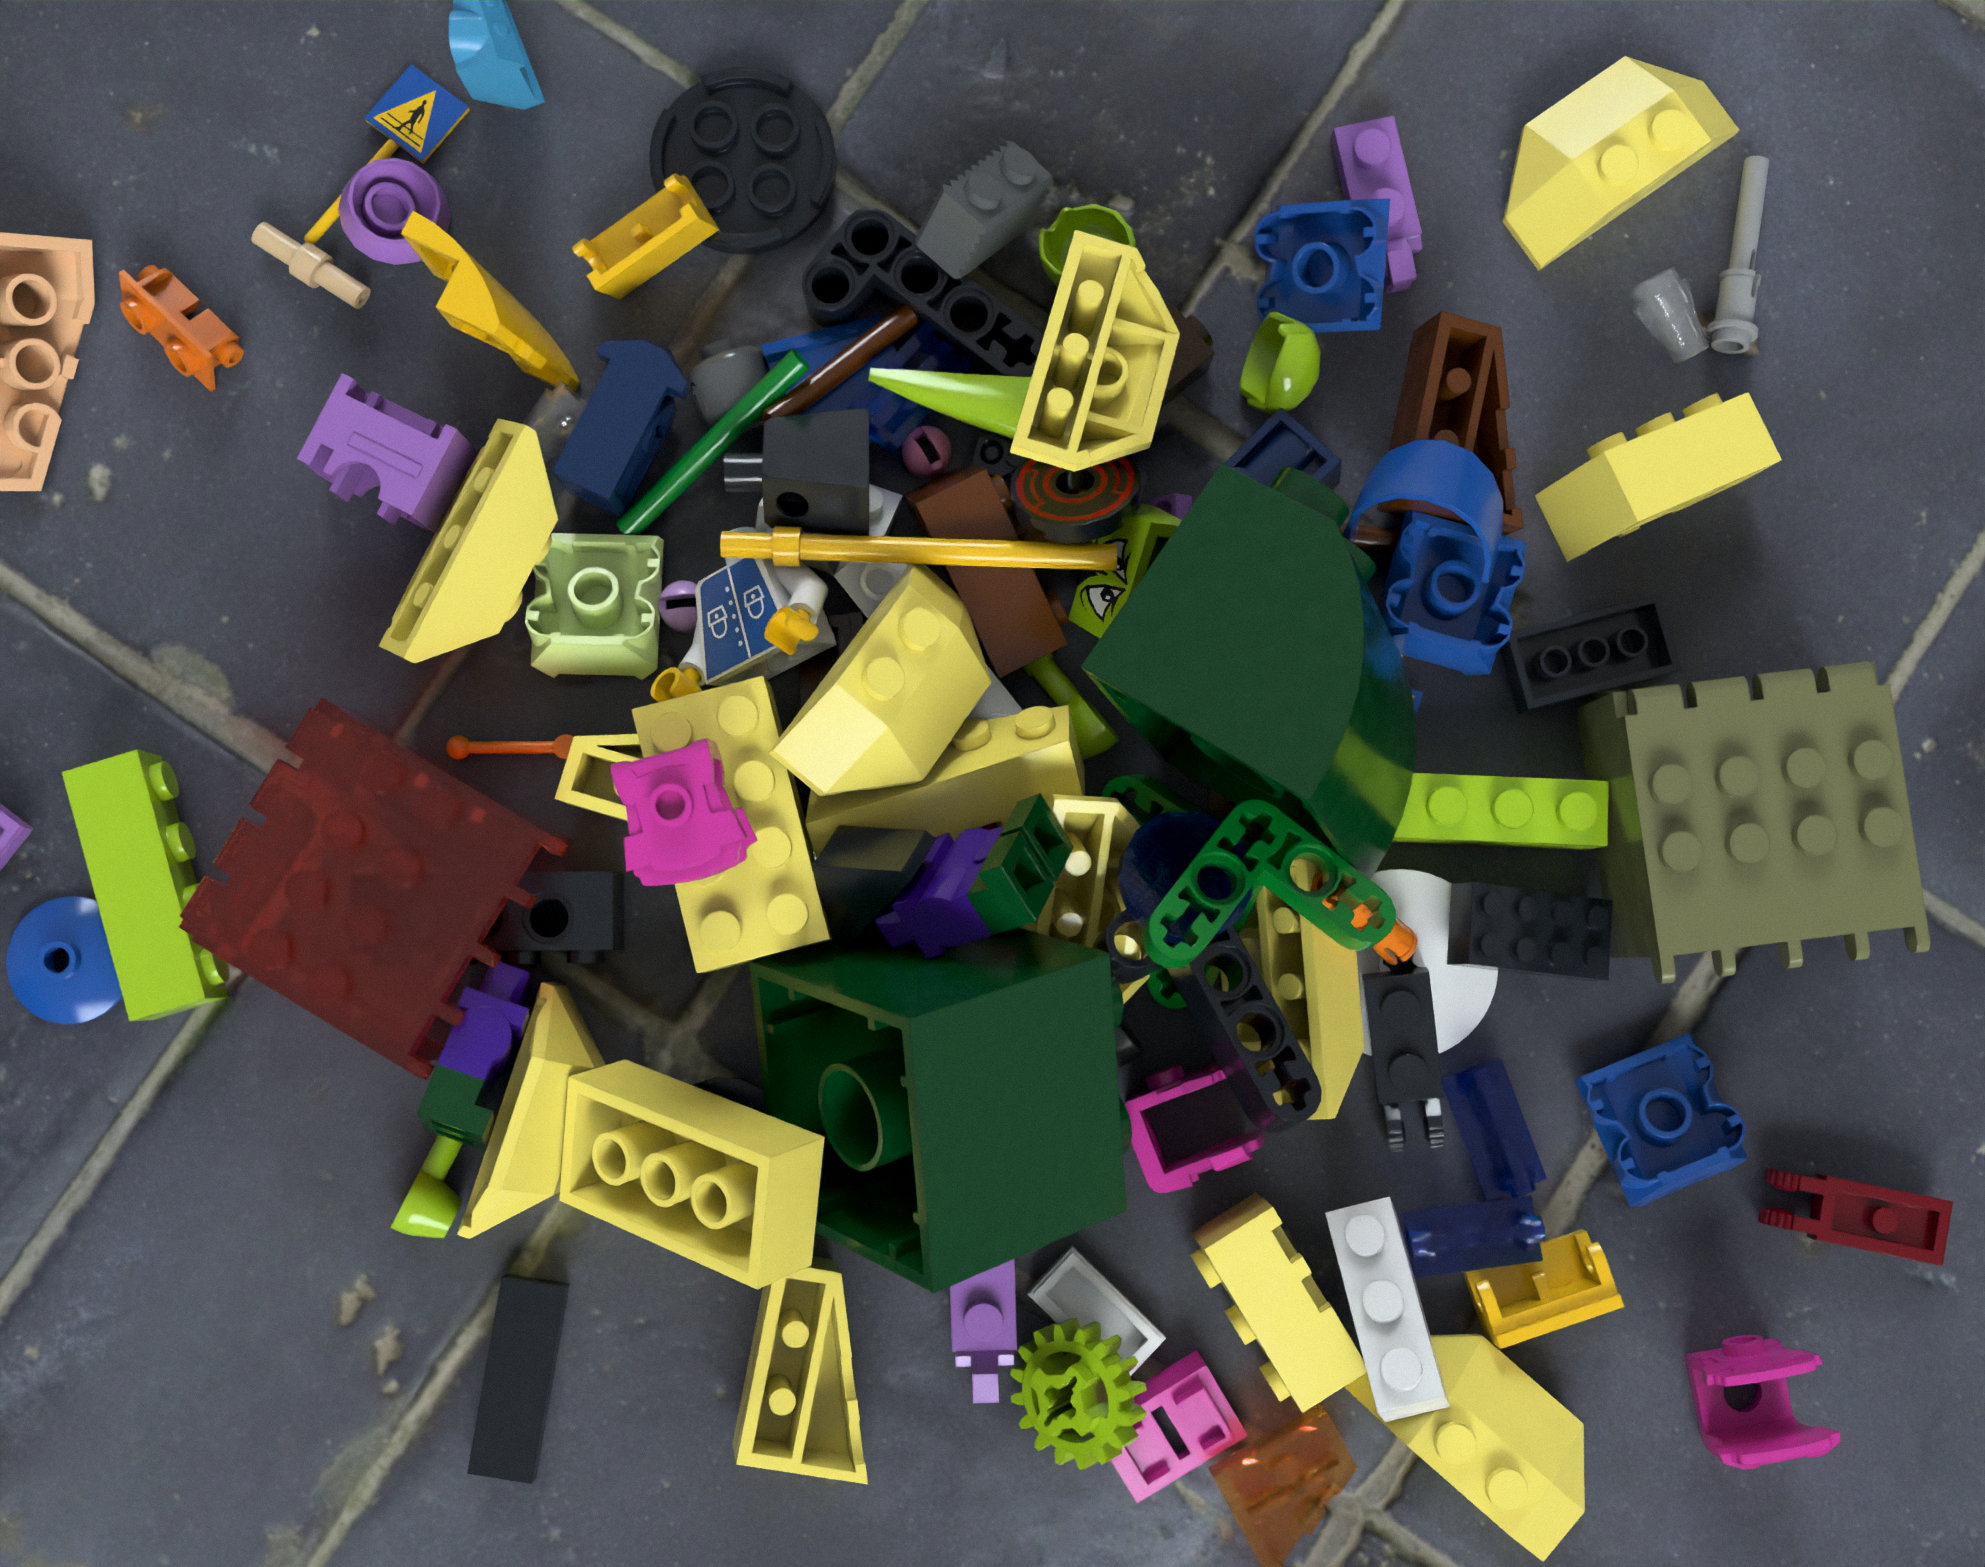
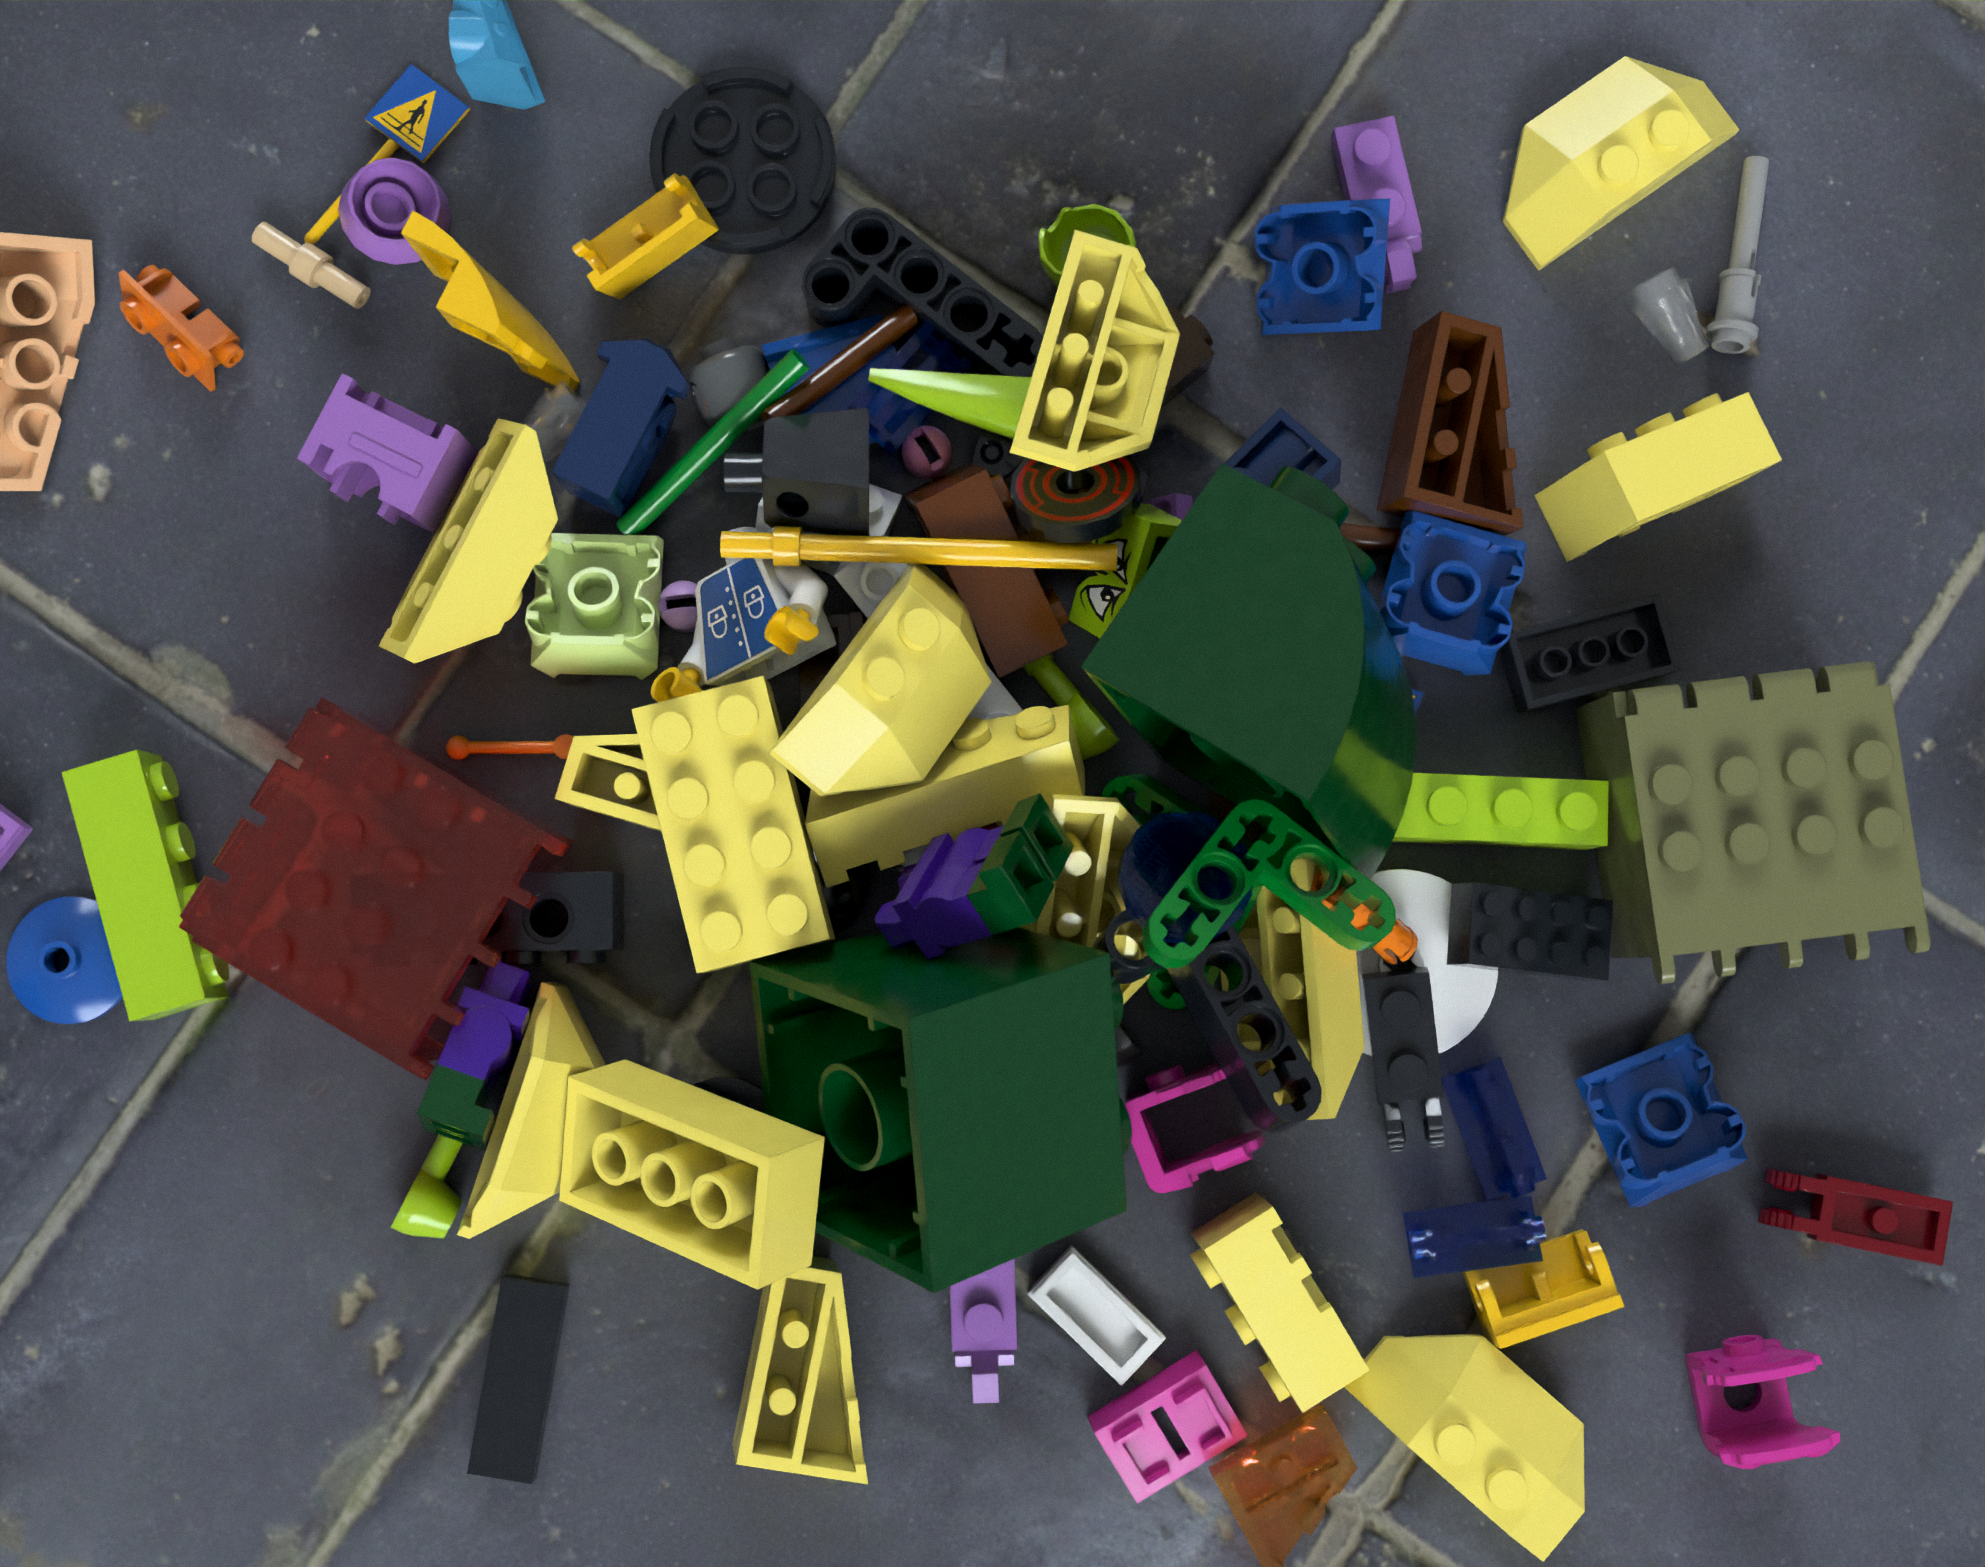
dark pink piece [610,738,758,886] -> none
black slope [812,825,936,949] -> none
dark grey brick [915,141,1054,279] -> none
lime gear [1010,1318,1147,1470] -> none
lime hair [1239,312,1321,414] -> none
white brick [1325,1196,1450,1422] -> none
blue piece [1343,440,1503,584] -> none

